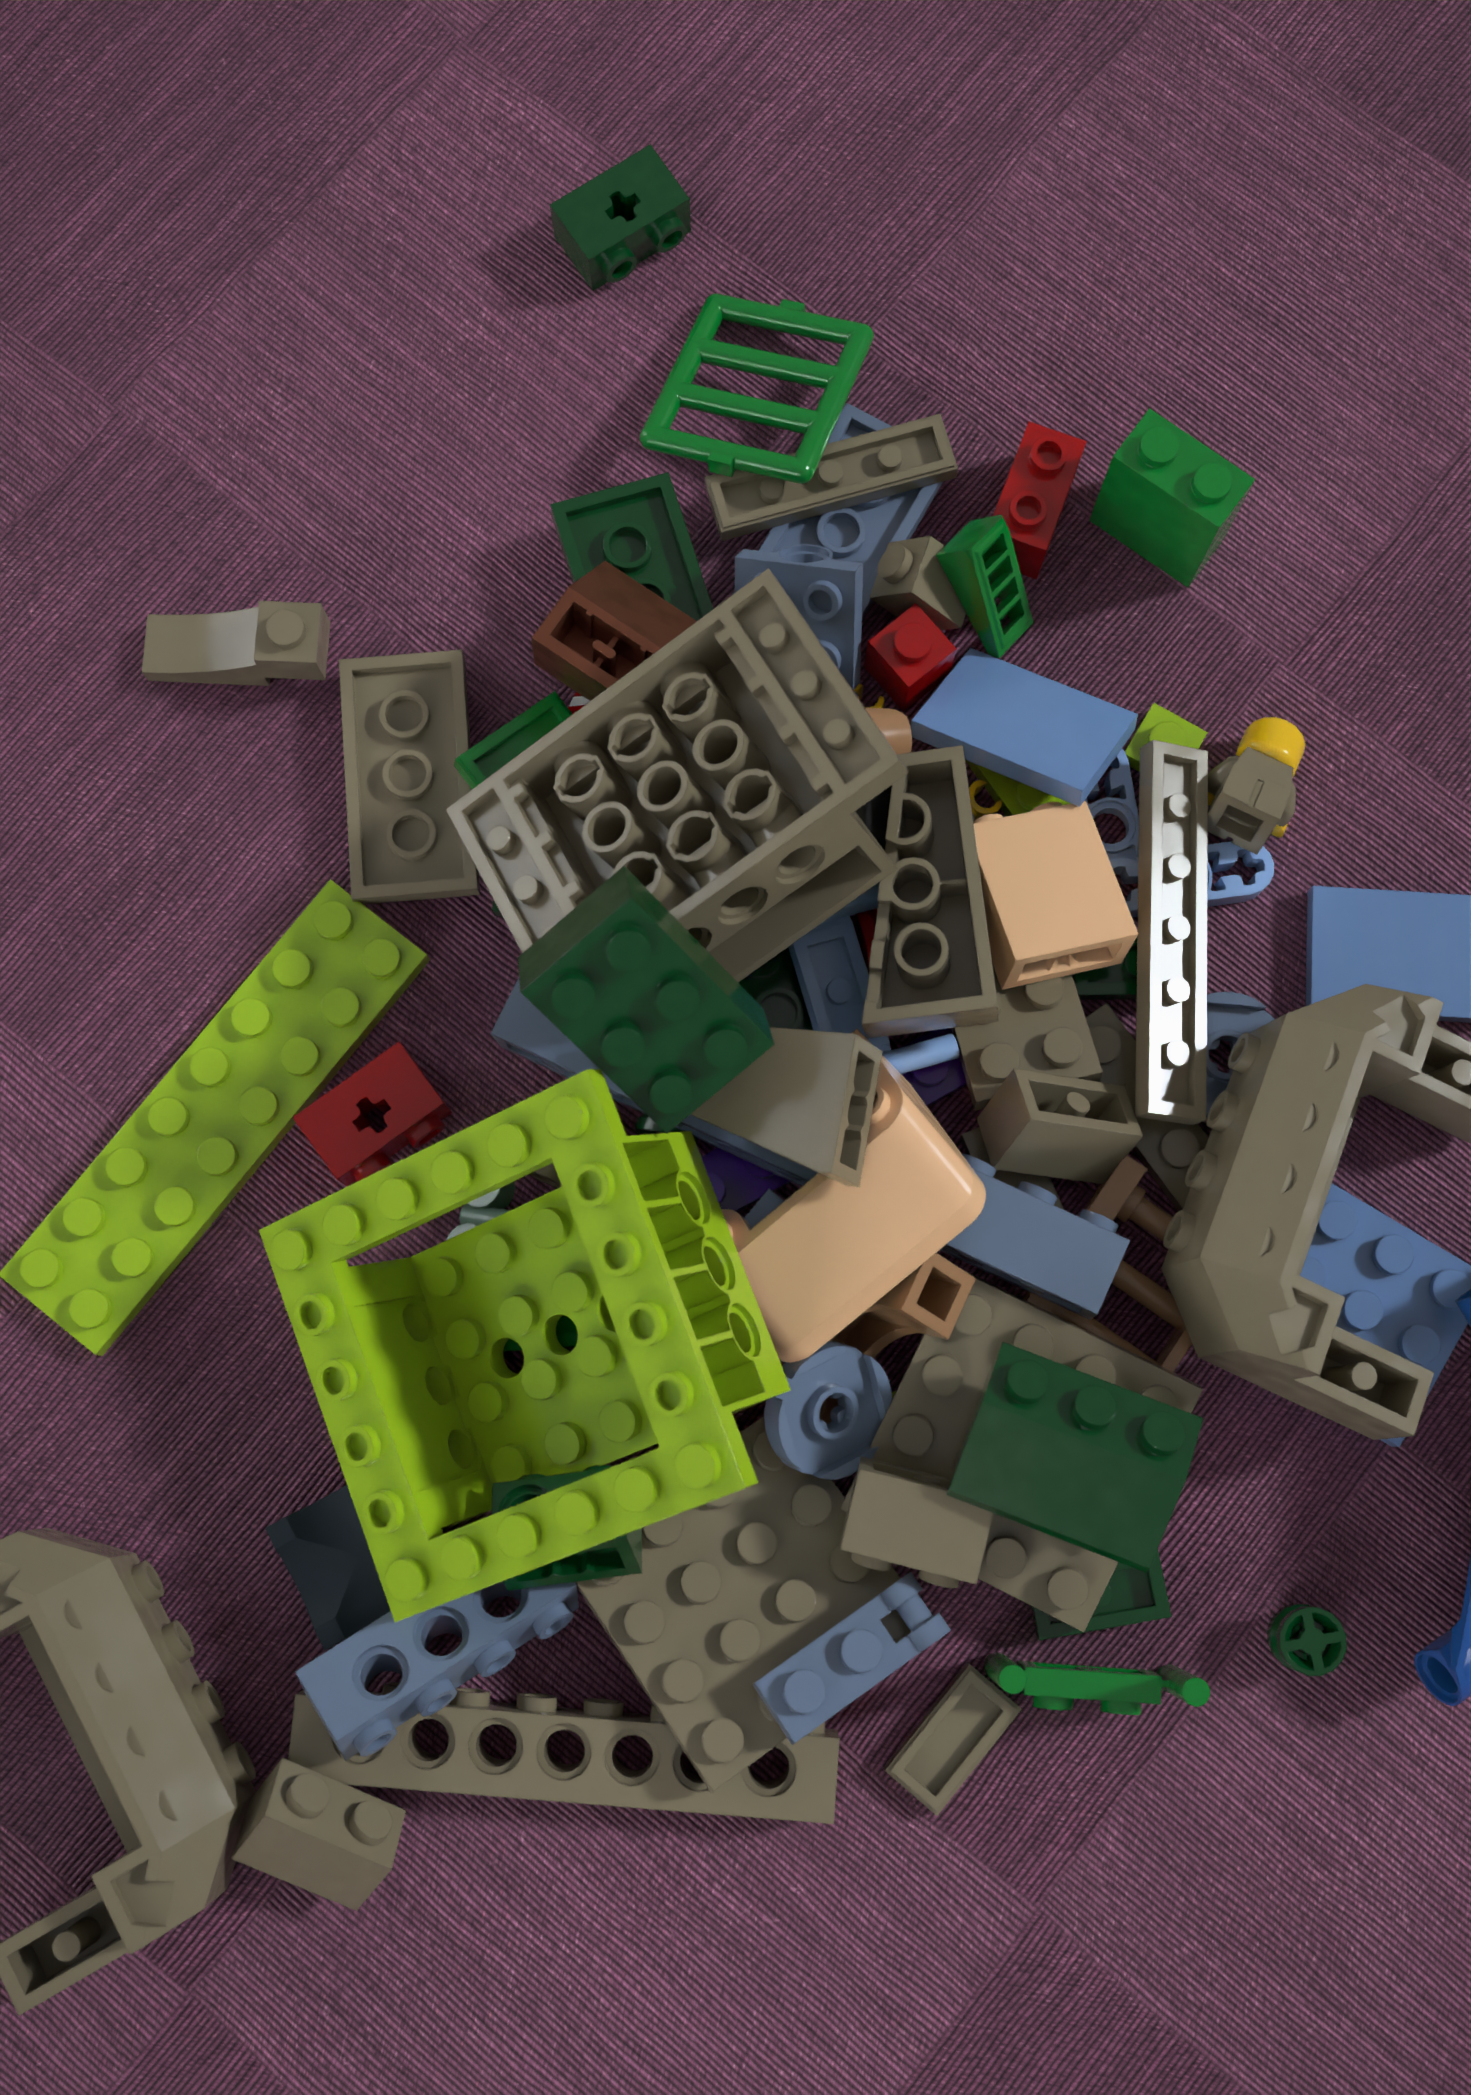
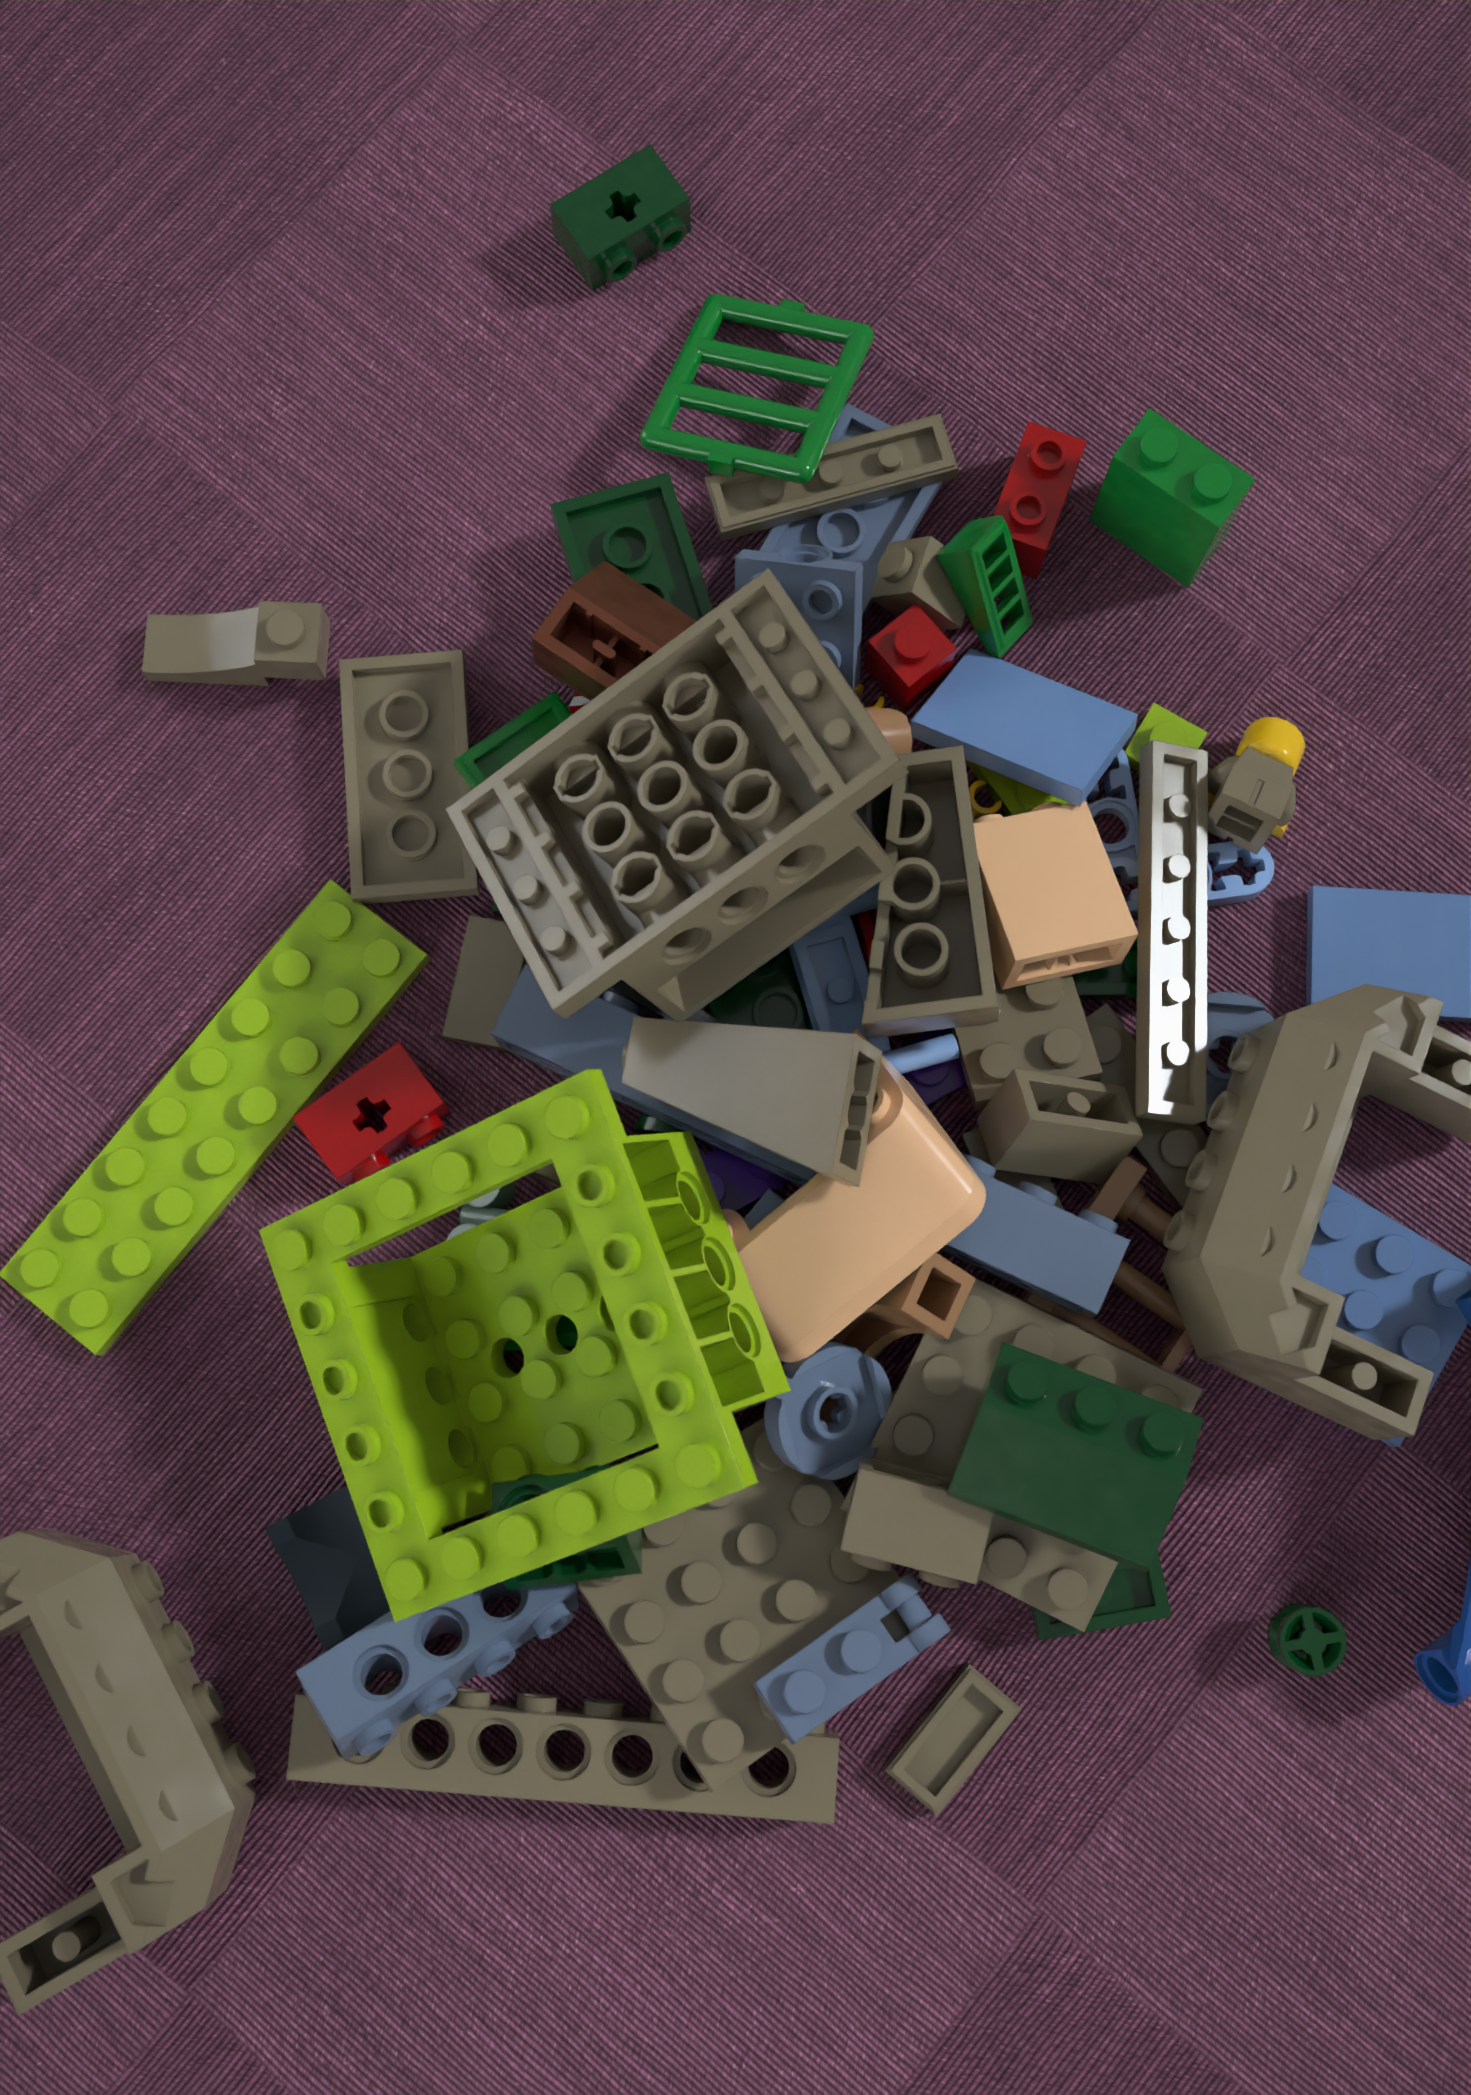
dark tan brick [231,1757,406,1911] -> none
dark green brick [518,866,775,1134] -> none
green plate [984,1652,1210,1715] -> none
none -> dark tan tile [442,915,526,1052]

